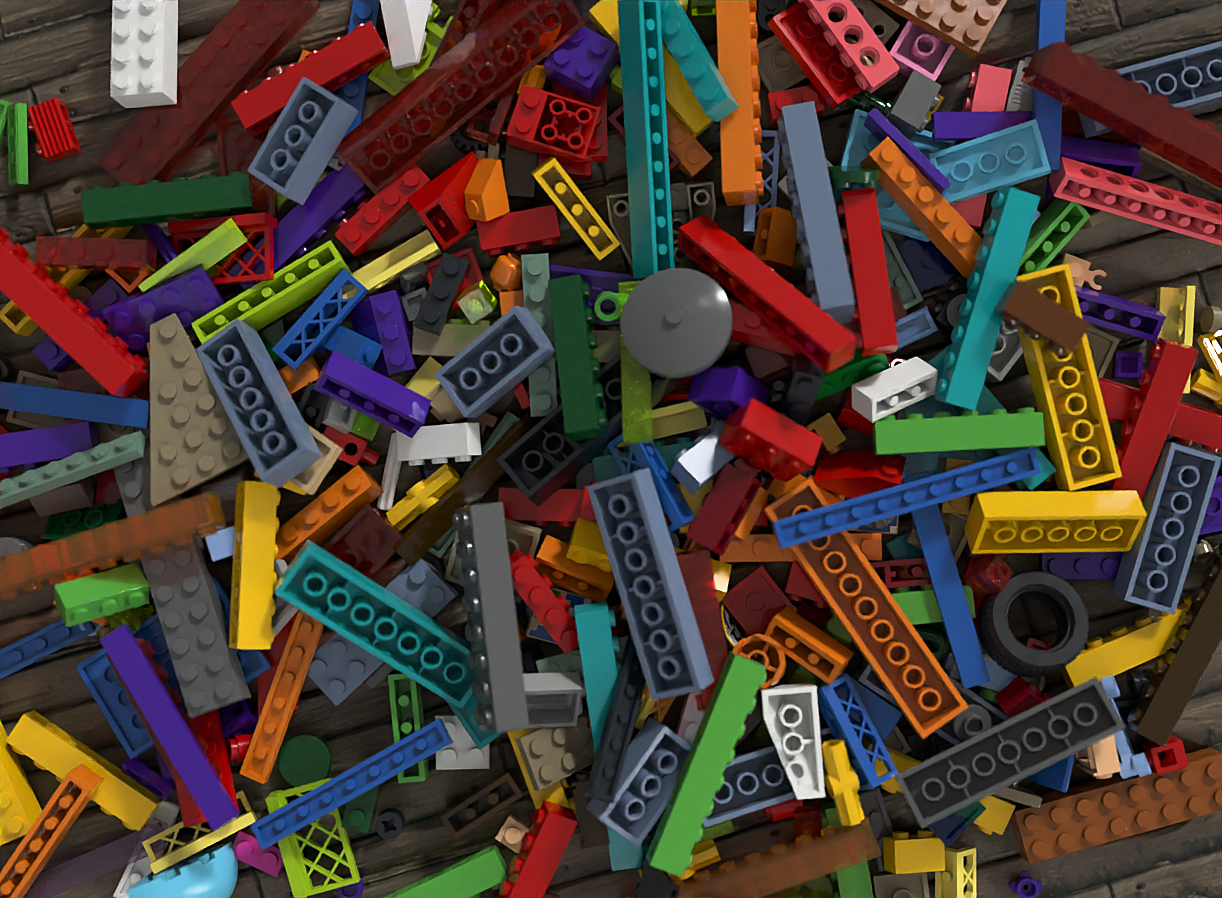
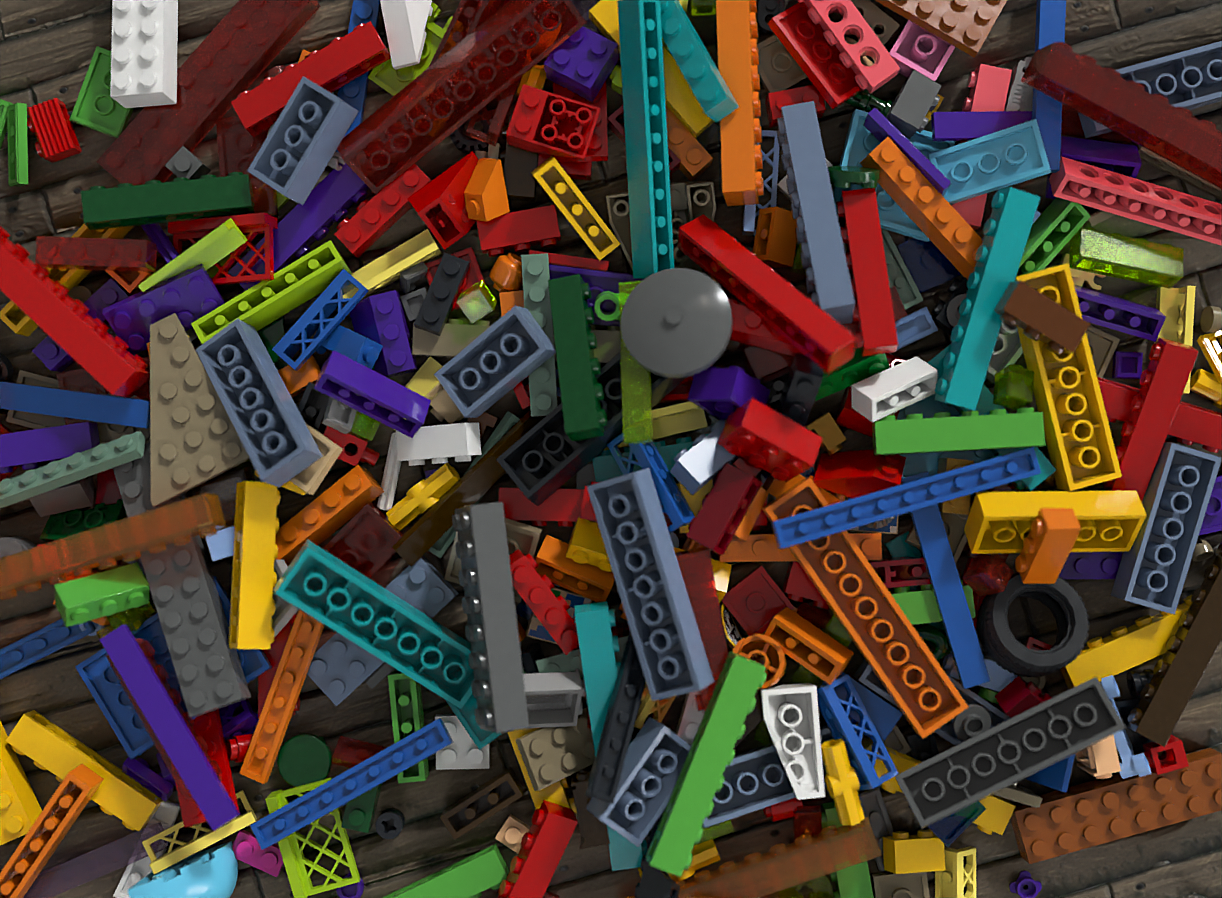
none -> bright green tile [70,46,134,140]
none -> dark grey brick [165,146,211,180]
none -> clear red plate [332,736,388,768]
none -> red tile [529,250,610,271]
none -> clear neon green brick [993,364,1034,410]
none -> orange brick [1015,508,1081,584]
none -> clear neon green brick [1069,227,1184,289]

